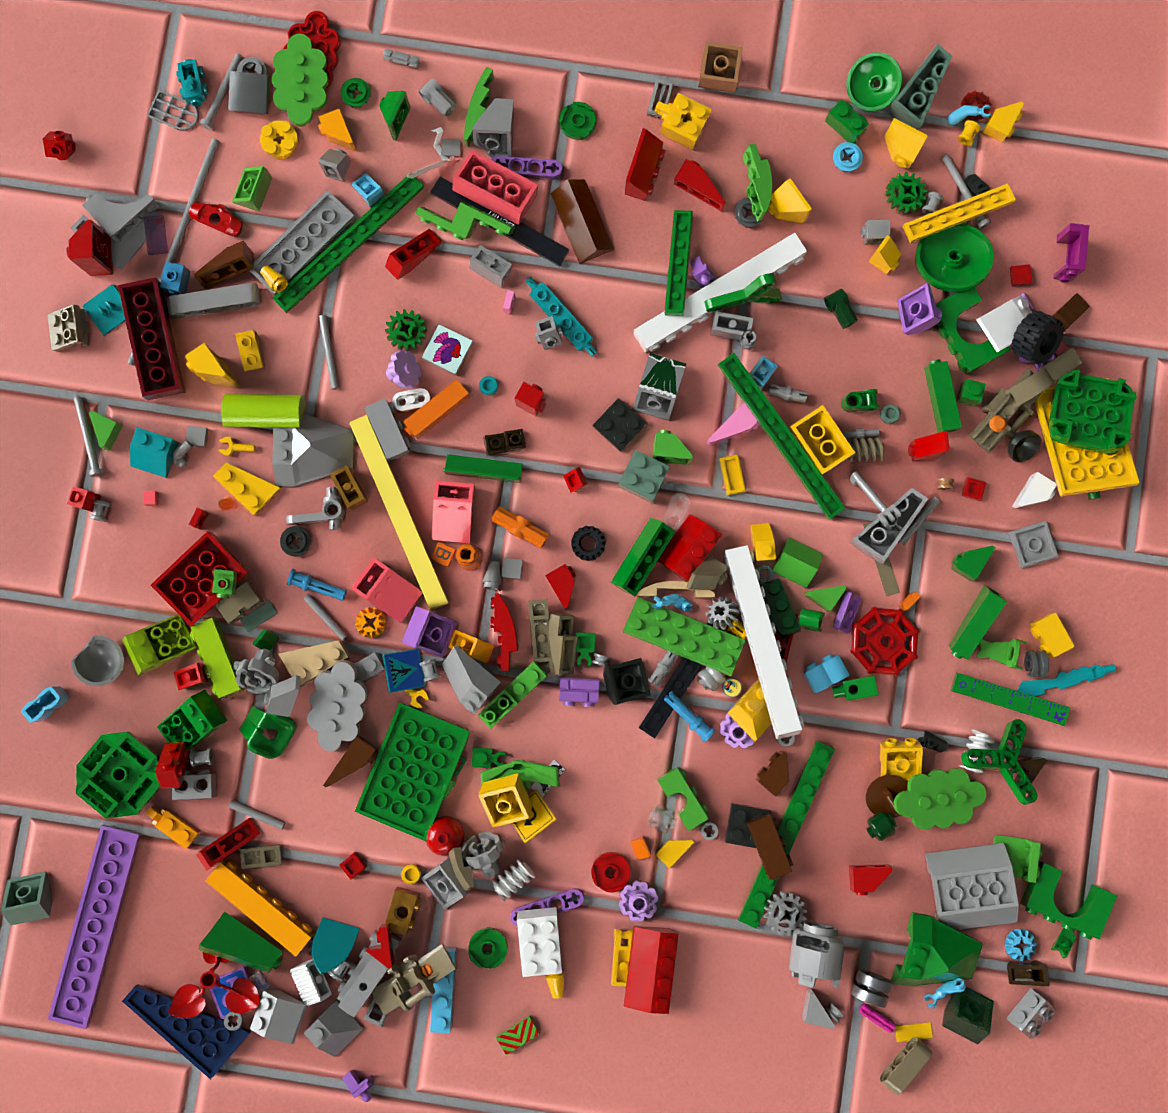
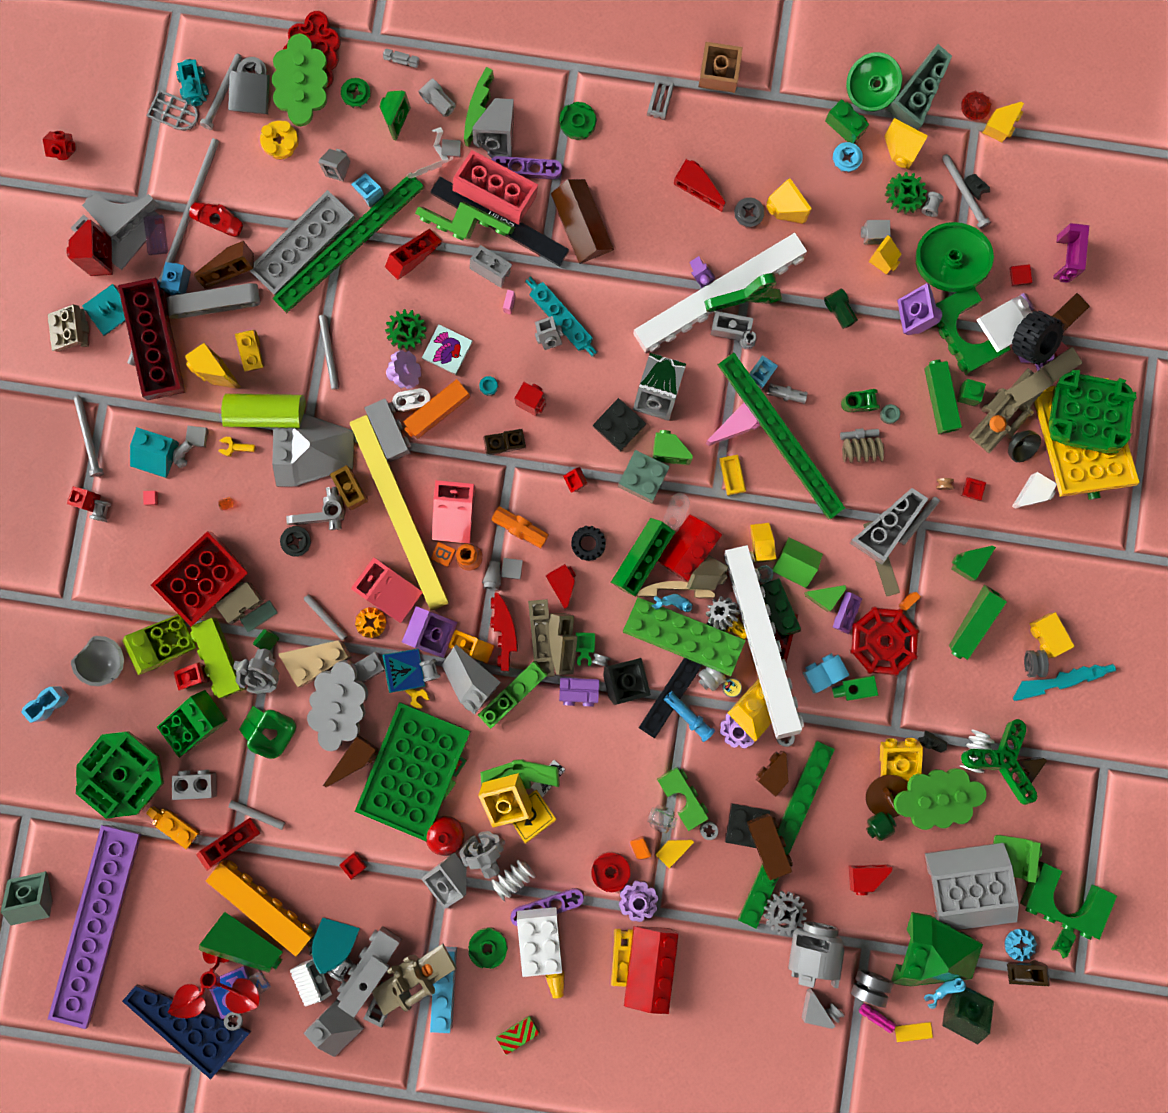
bright green slope [89,411,123,451] -> none
red brick [155,742,190,788] -> none
red tile [188,508,208,529] -> none
light grey bush [190,748,214,767] -> none
bright green brick [212,569,238,598] -> none
yellow wing [213,463,281,516] -> none
bright green slope [232,166,272,212] -> none
dark tan slope [240,845,282,869] -> none
light grey slope [250,989,307,1044] -> none
yellow cone [260,265,288,293] -> none
light grey slope [264,675,300,717] -> none
dark azure pin [287,569,347,601] -> none
light orange slope [318,109,356,151] -> none
medium lavender piece [342,1070,374,1102] -> none
red slope [366,923,394,968] -> none
pearl gold brick [385,887,421,935] -> none
yellow tile [401,864,421,885] -> none
green panel [443,454,523,483] -> none
dark tan slope [449,847,474,891] -> none
green plate [471,747,506,768] -> none
red slope [625,128,665,201] -> none
light grey pin [648,651,679,687] -> none
yellow hinge [654,93,712,150] -> none
green tile [664,210,693,316] -> none
bright green slope [743,144,772,222] -> none
yellow slope [789,405,855,475] -> none
green piece [799,609,825,632] -> none
light grey hinge [850,471,902,527] -> none
dark tan beam [880,1037,932,1095] -> none
yellow plate [903,183,1016,243] -> none
red slope [908,431,950,461] -> none
medium azure arm [948,105,991,125] -> none
green tile [951,673,1070,726] -> none
yellow bush [957,120,981,146] -> none
bright green hair [977,639,1027,670] -> none
light grey bracket [1006,988,1055,1039] -> none
light grey tile [1008,520,1059,569] -> none

